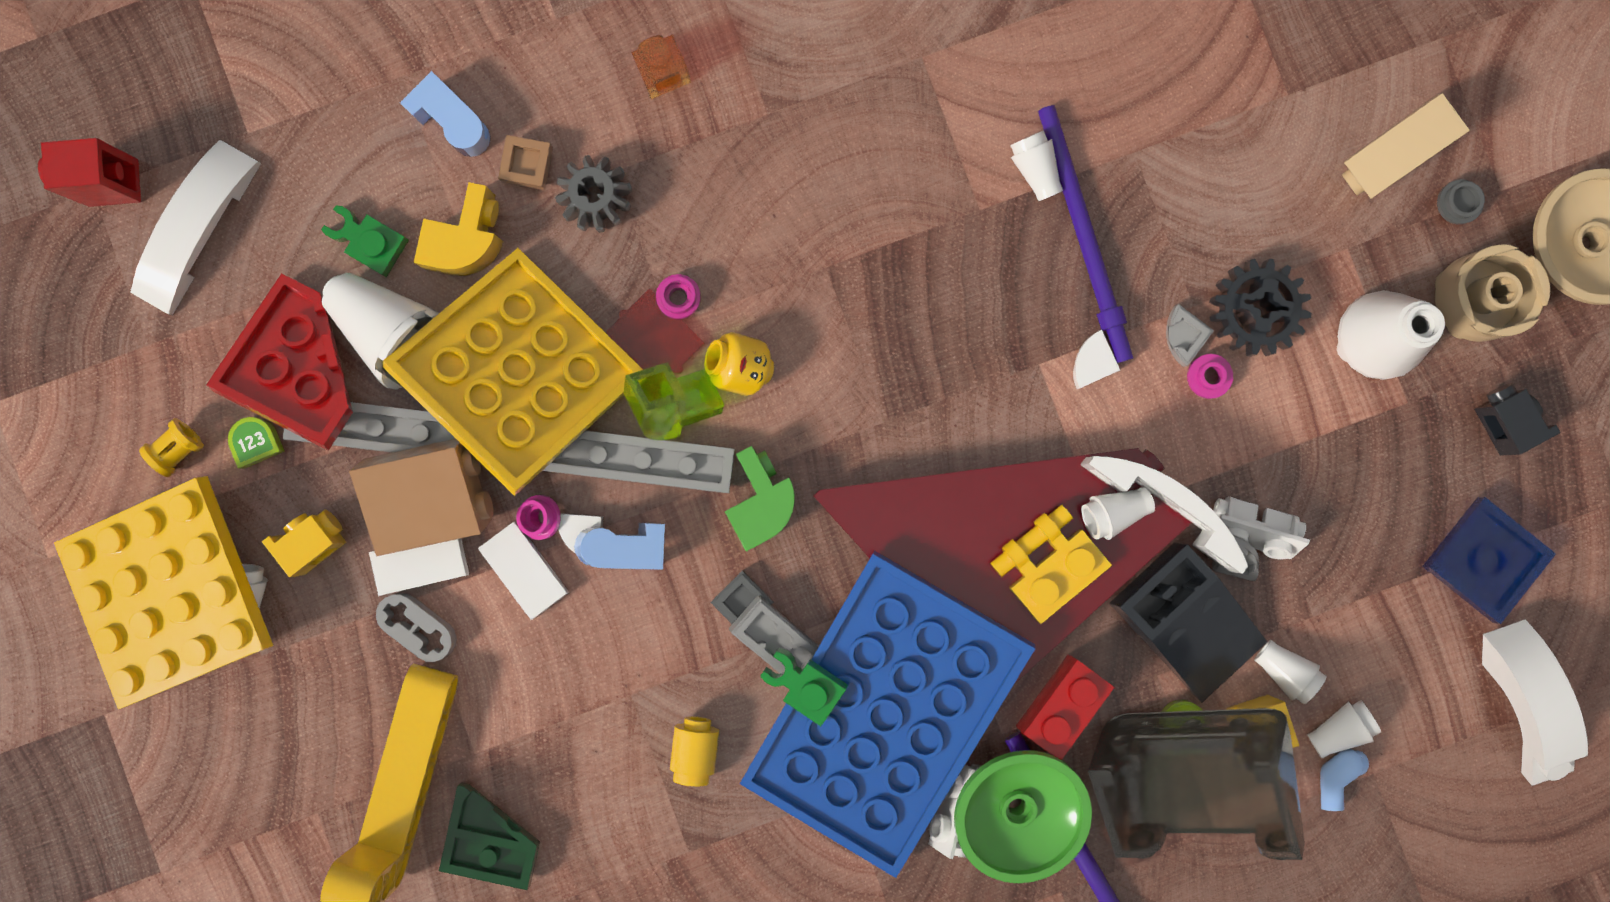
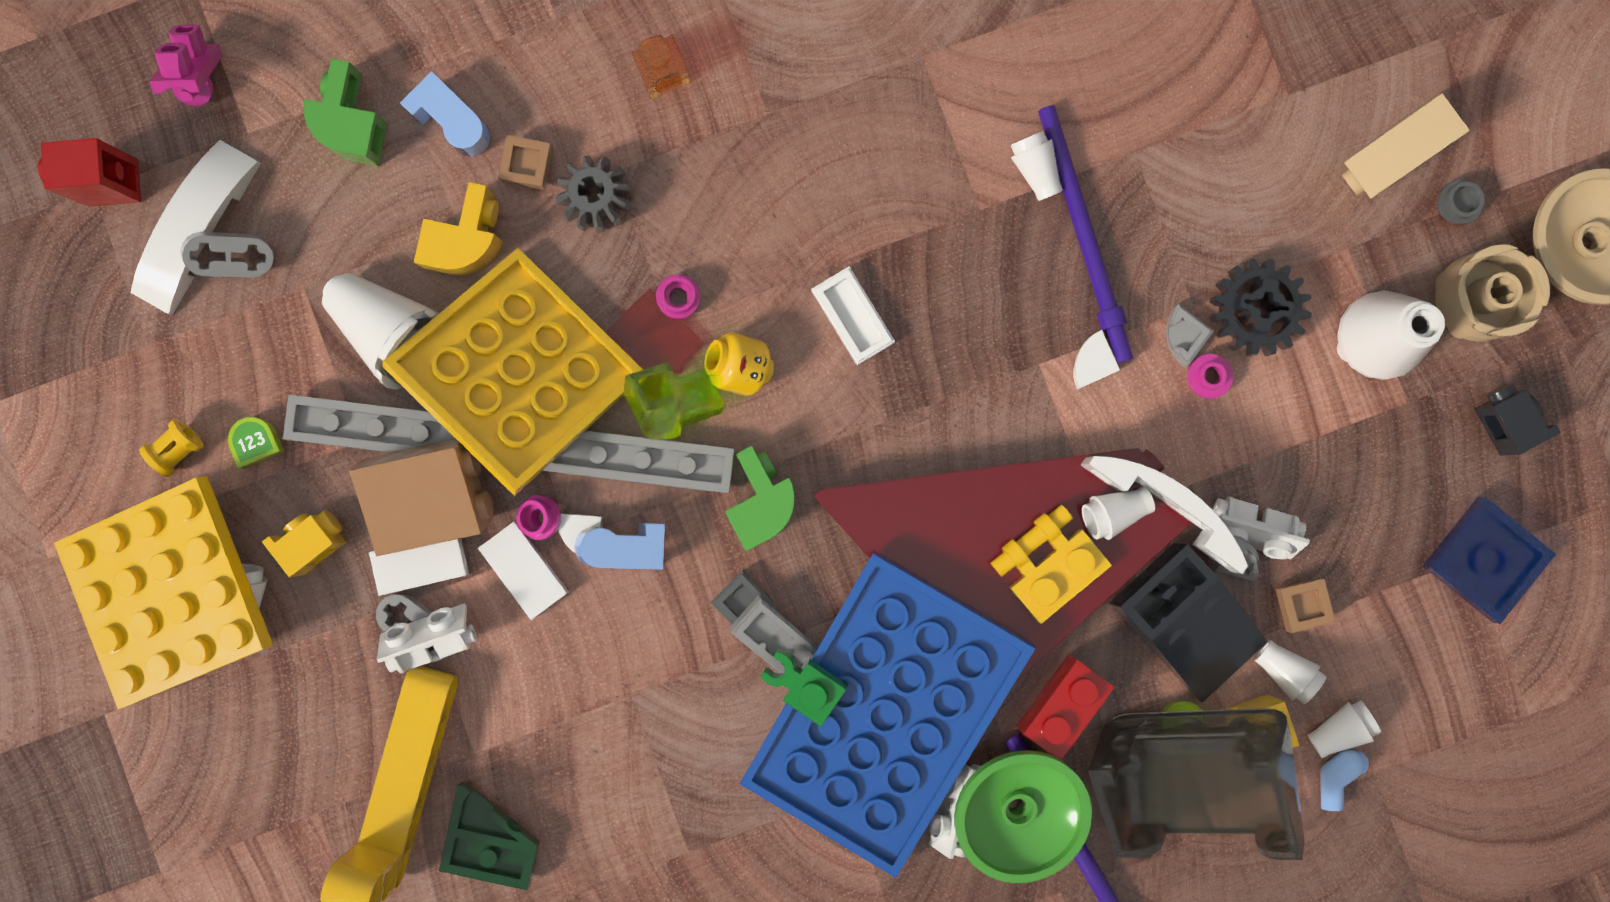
red plate [206,273,353,451] -> none
green plate [321,205,409,277] -> none
yellow brick [670,716,719,787] -> none
white arch [1482,619,1588,786] -> none
none -> dark pink hips [150,24,222,107]
none -> light grey beam [180,232,274,278]
none -> bright green brick [304,58,388,167]
none -> white hinge [377,603,477,674]
none -> white tile [811,266,895,366]
none -> medium nougat plate [1275,577,1336,633]

